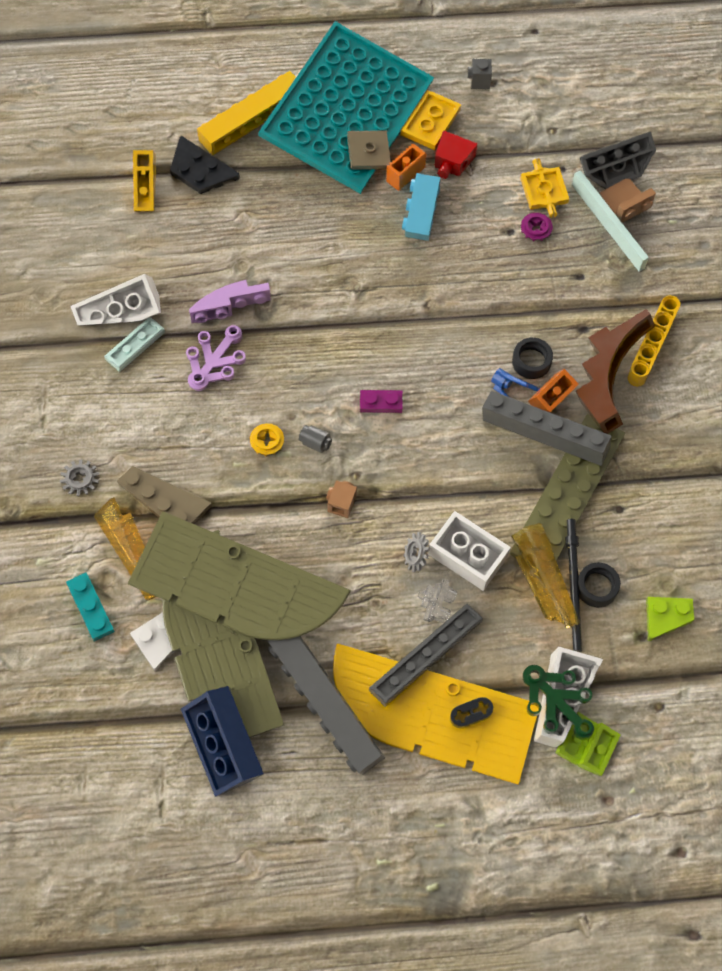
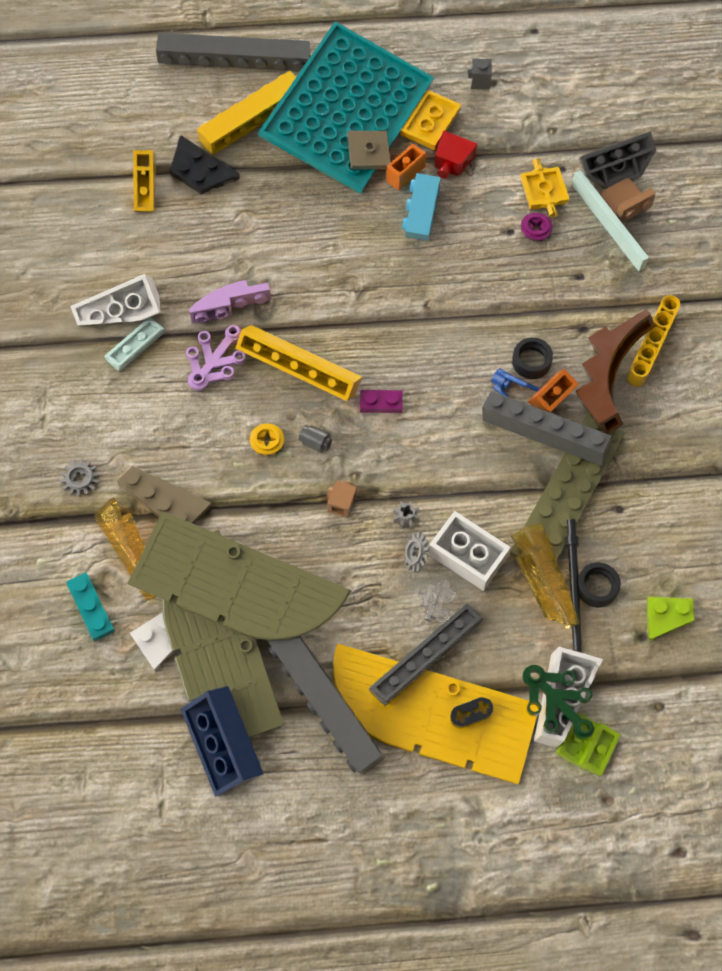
none -> dark grey brick [156,33,310,72]
none -> yellow brick [235,325,362,401]
none -> light grey gear [393,501,420,529]

